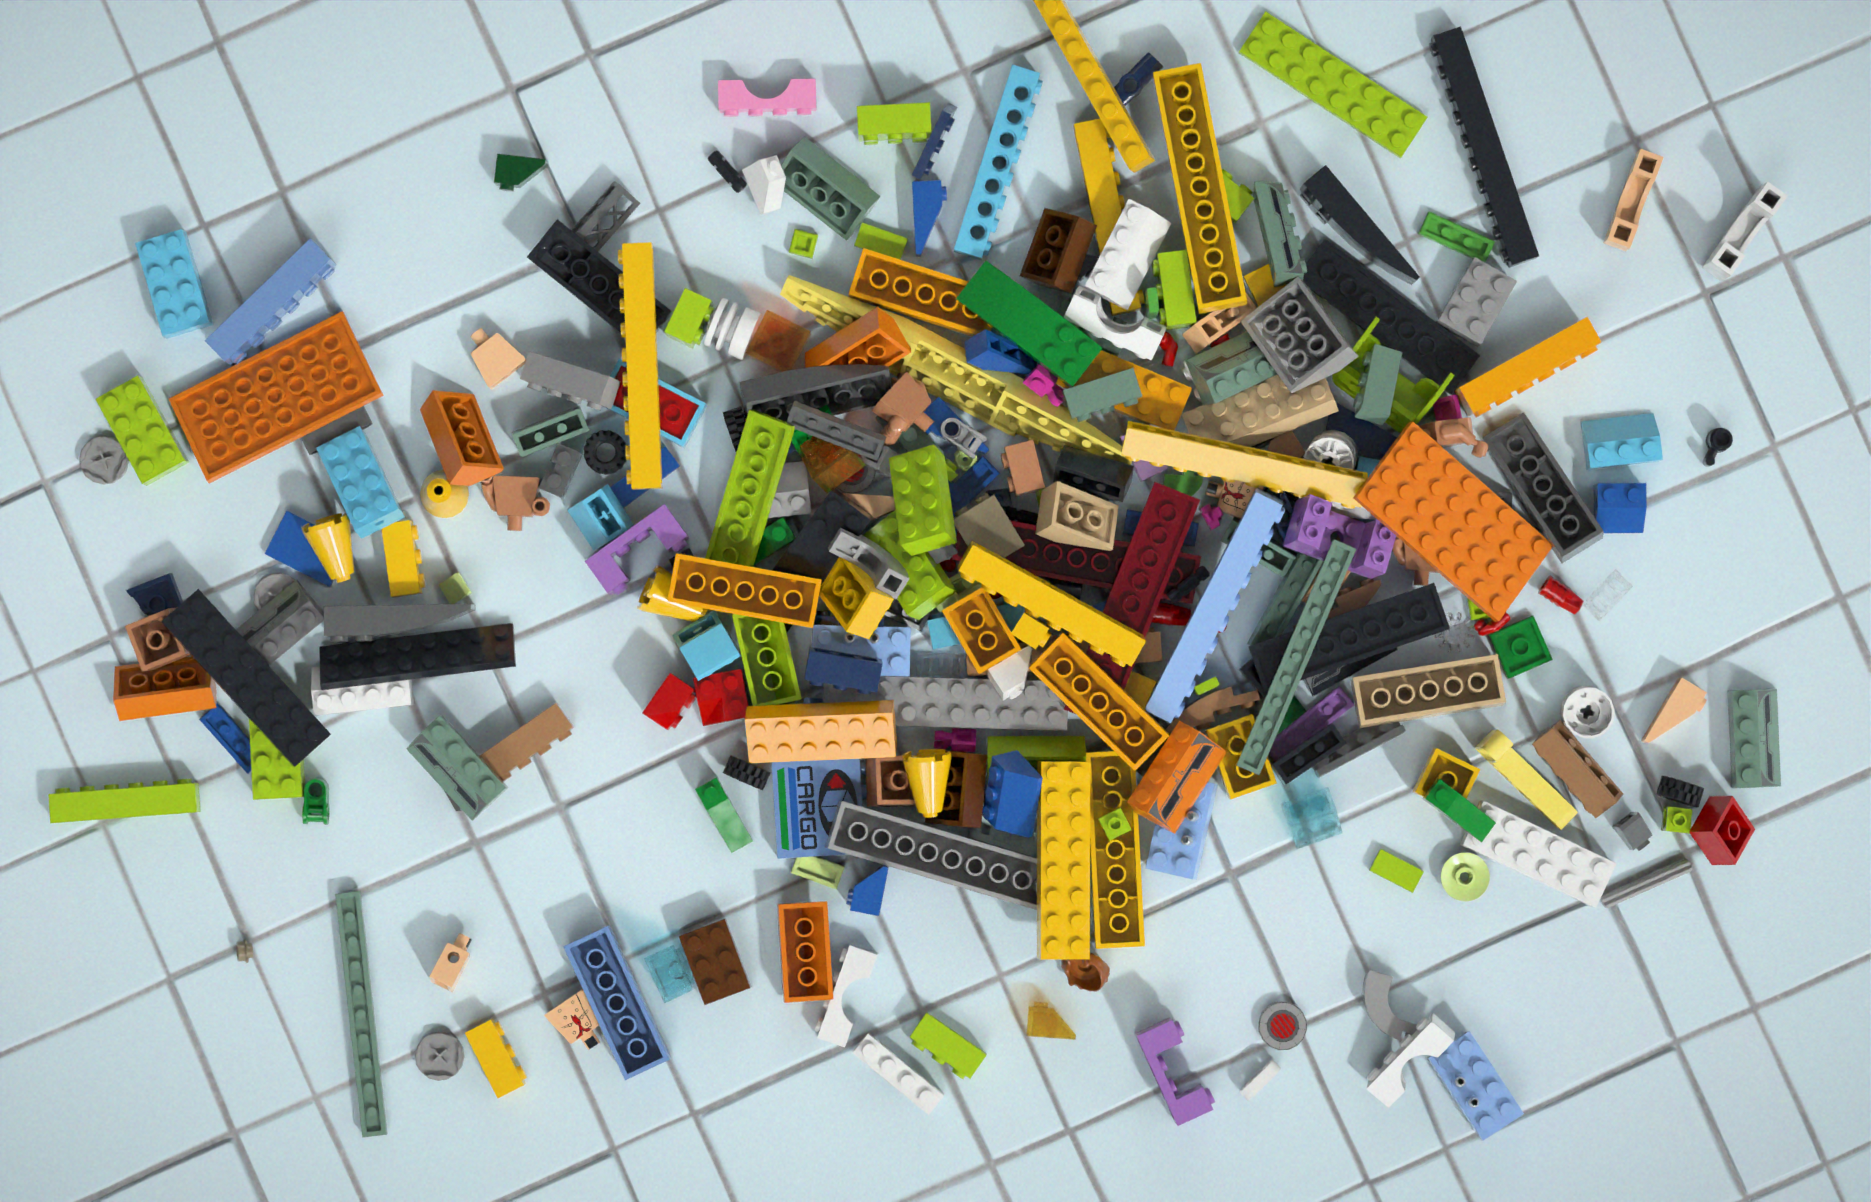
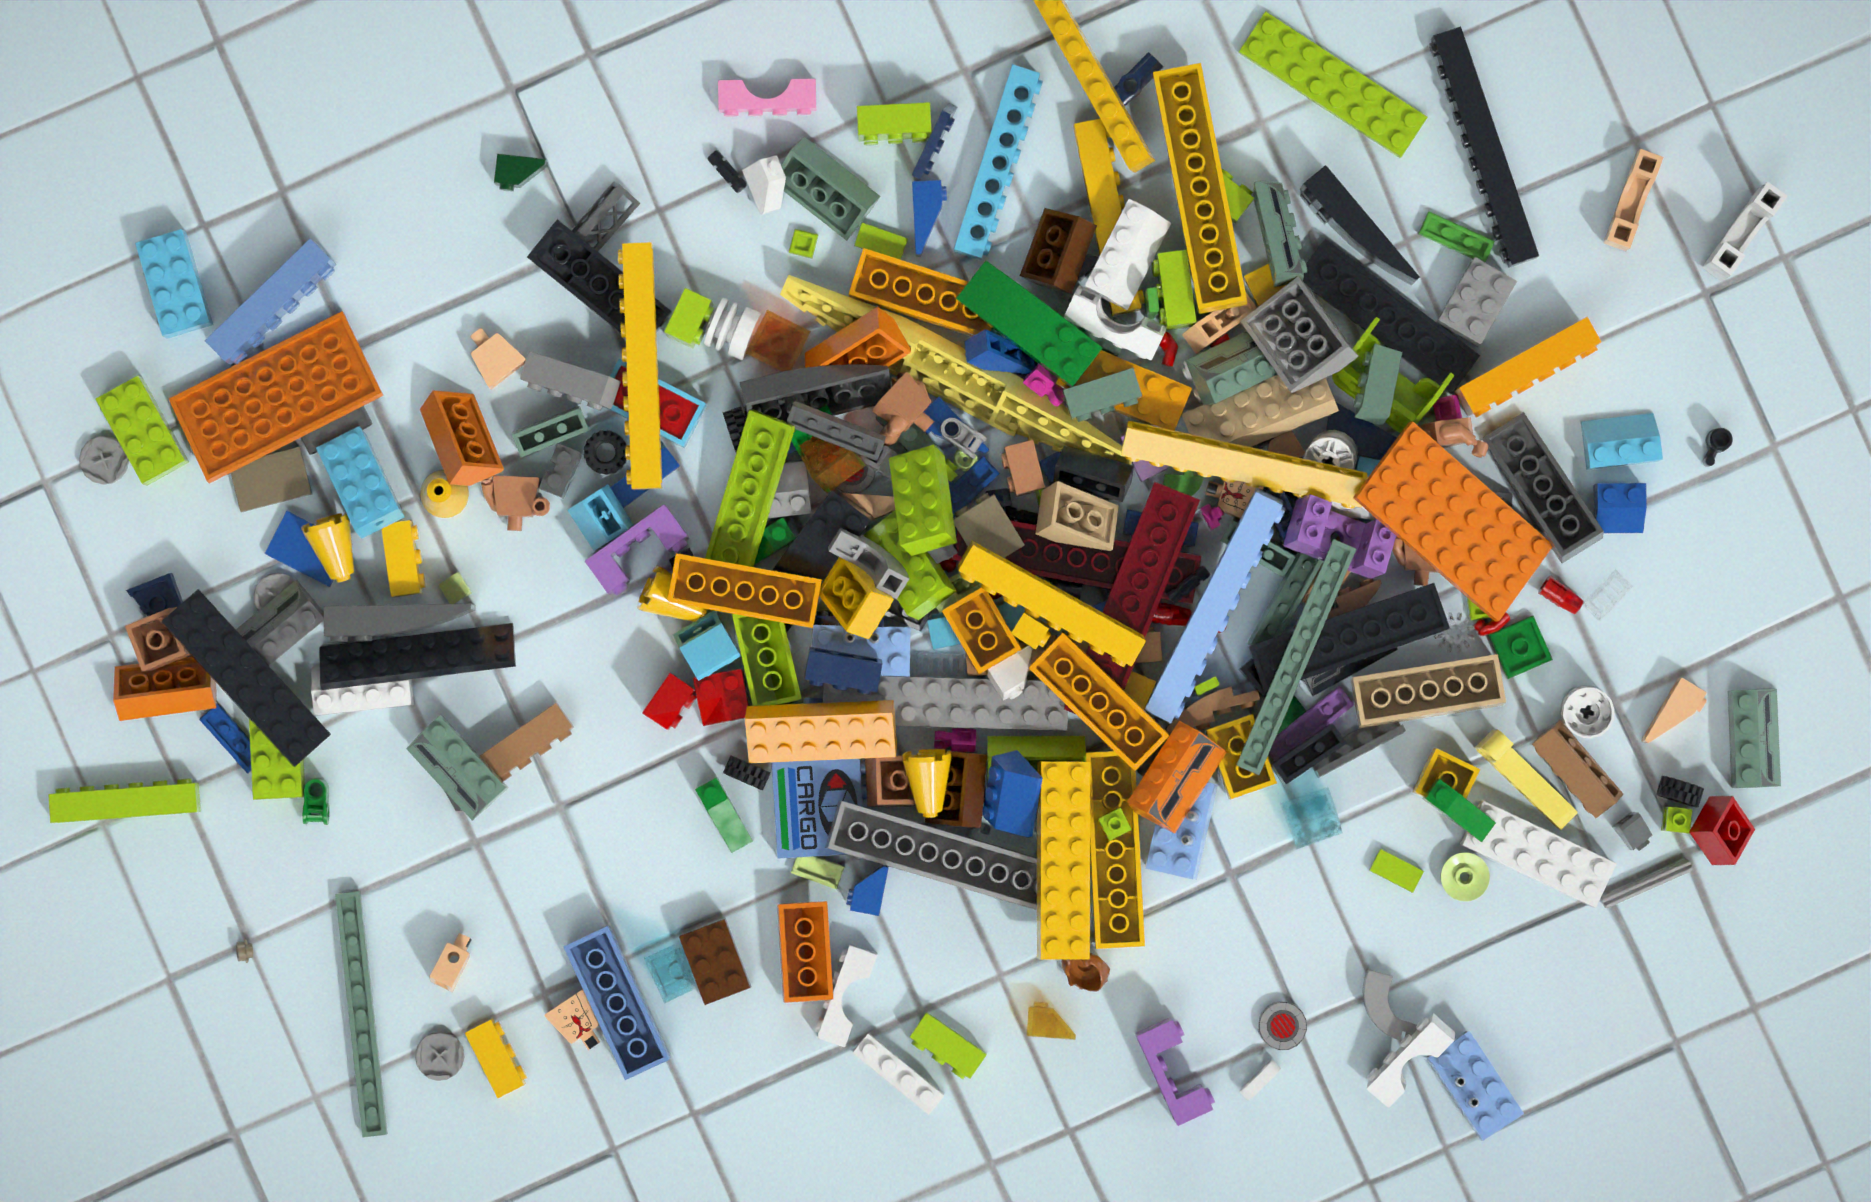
none -> dark tan tile [231,447,312,512]
none -> blue tile [1039,451,1061,483]

